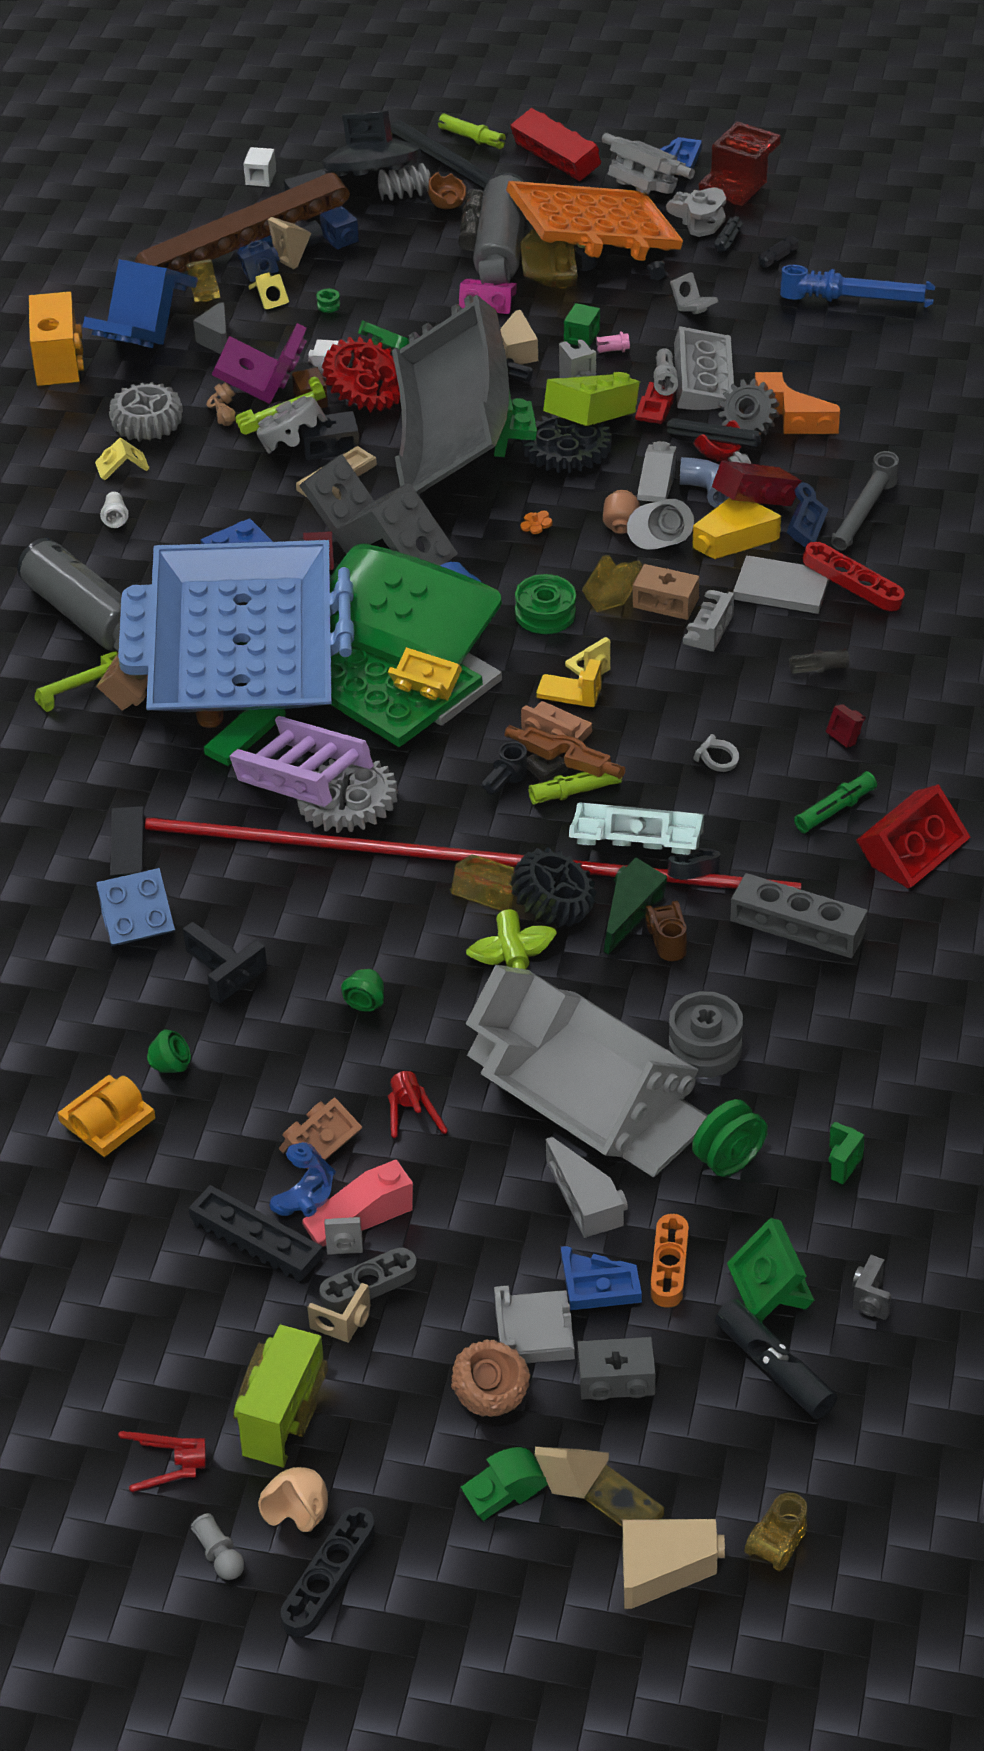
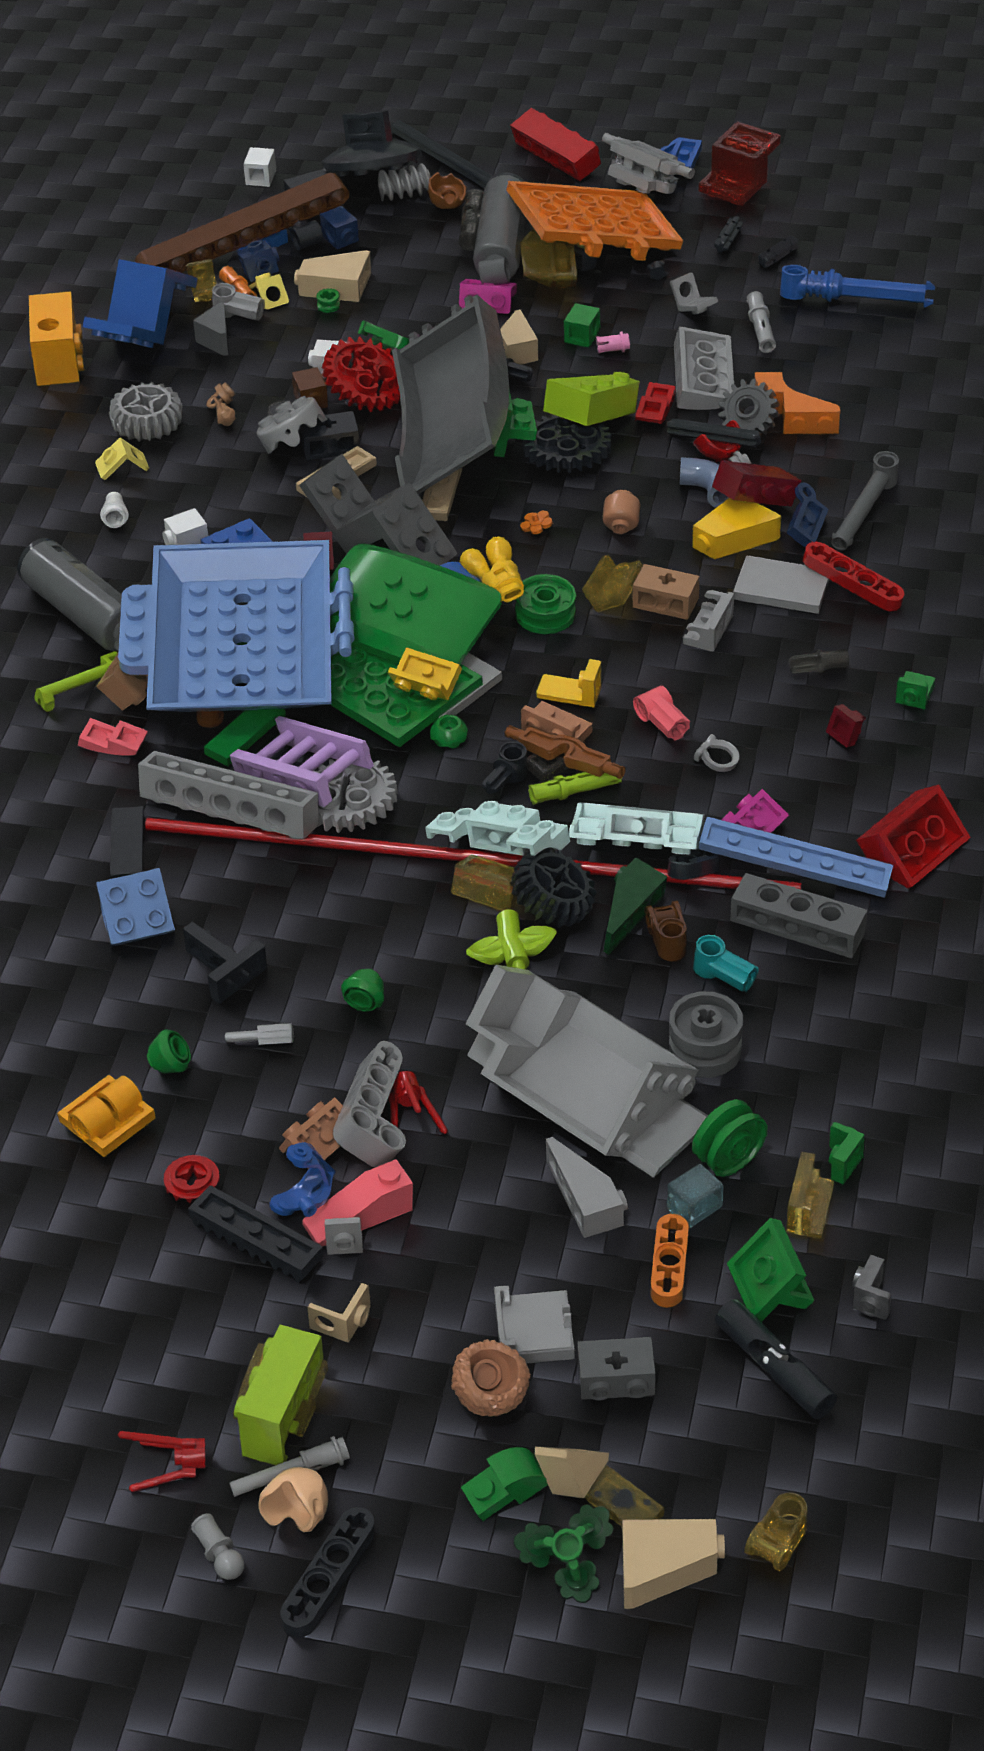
magenta bracket [212,323,307,404] -> none
lime hinge [235,377,326,435] -> none
tan slope [268,217,311,269] -> none
dark grey beam [320,1248,417,1313] -> none
lime pin [438,113,506,149] -> none
light grey hinge [559,339,596,378] -> none
blue wing [561,1246,642,1310] -> none
light yellow bracket [565,637,610,676] -> none
light grey piece [627,499,694,550] -> none
light grey slope [637,441,677,502] -> none
light grey pin [653,348,678,395] -> none
light grey hinge [666,187,726,237] -> none
green pin [794,771,877,833] -> none
none -> coral slope [78,718,148,756]
none -> light grey brick [138,751,319,840]
none -> white brick [162,508,208,545]
none -> red gear [164,1155,220,1203]
none -> light grey piece [212,283,265,321]
none -> orange pin [219,266,257,297]
none -> light grey axle [225,1023,294,1045]
none -> light grey pin [229,1436,350,1497]
none -> tan slope [294,250,371,302]
none -> light grey beam [333,1041,406,1168]
none -> tan tile [422,468,462,521]
none -> light aqua bracket [425,801,570,856]
none -> green plate [430,715,468,748]
none -> yellow piece [459,536,524,602]
none -> dark green plant [514,1504,613,1603]
none -> coral piece [633,686,690,741]
none -> clear light blue brick [667,1163,723,1228]
none -> teal piece [693,935,759,992]
none -> medium blue plate [698,817,893,898]
none -> dark pink bracket [722,789,789,833]
none -> light grey pin [747,291,776,353]
none -> clear yellow bracket [786,1152,834,1238]
none -> green bracket [895,671,935,709]

